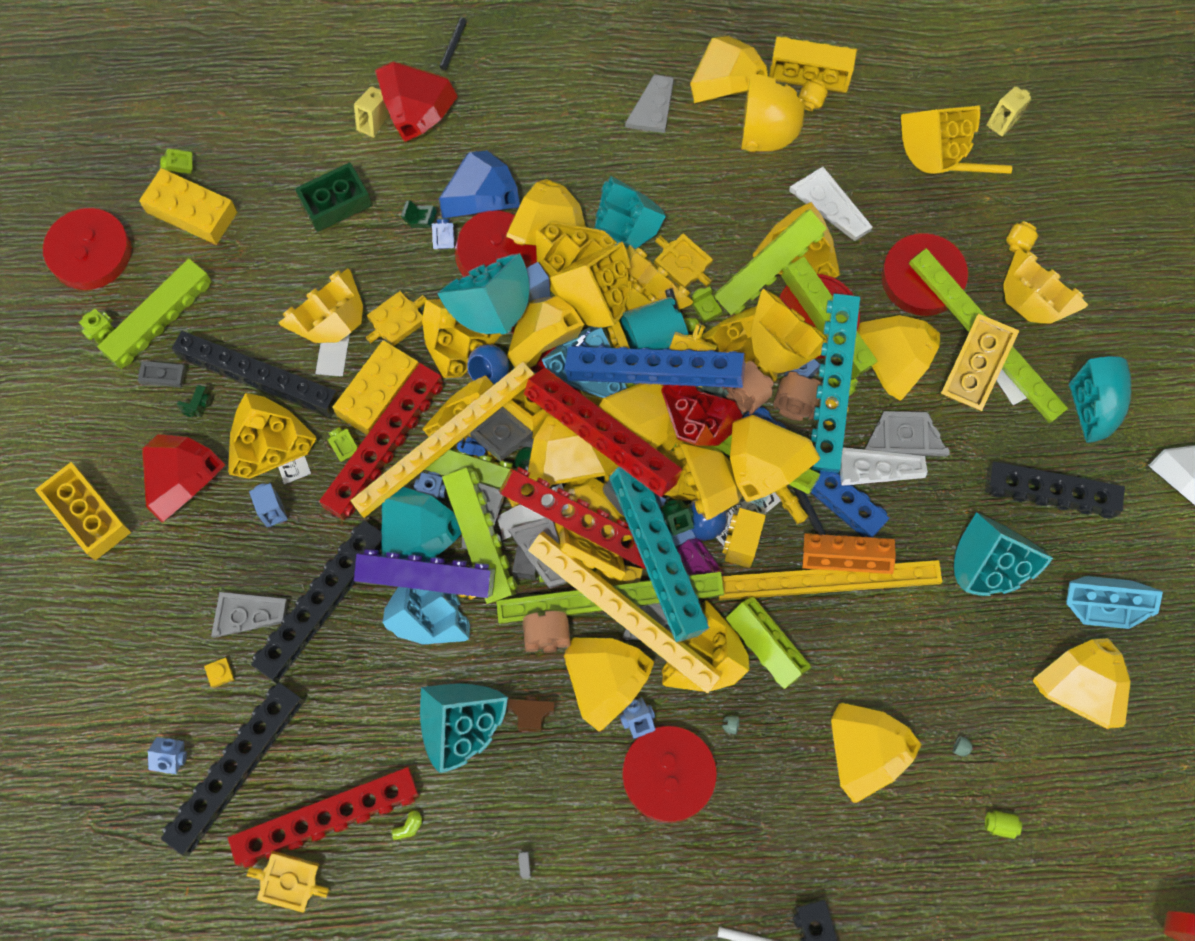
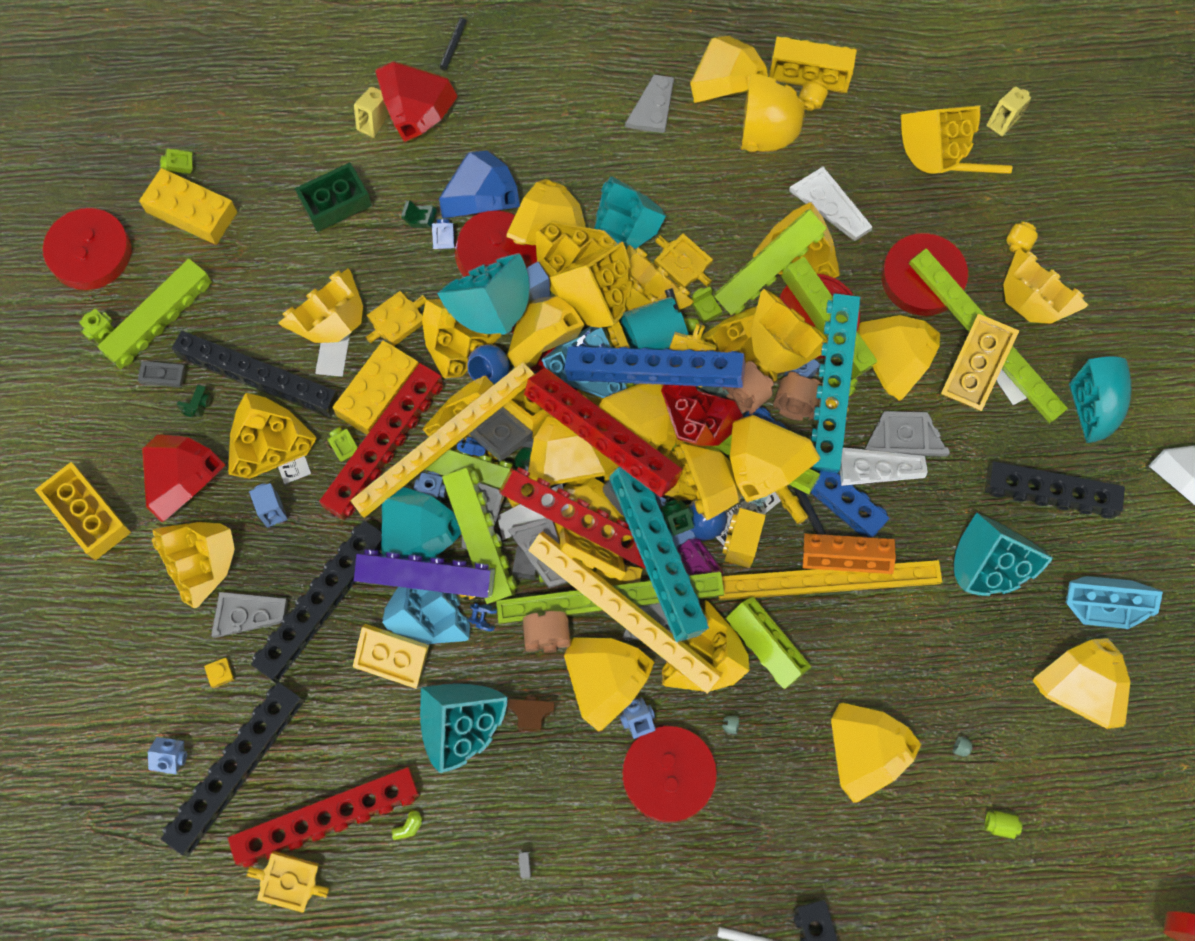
none -> yellow brick [152,522,235,608]
none -> yellow plate [353,624,429,689]
none -> blue piece [468,603,498,631]

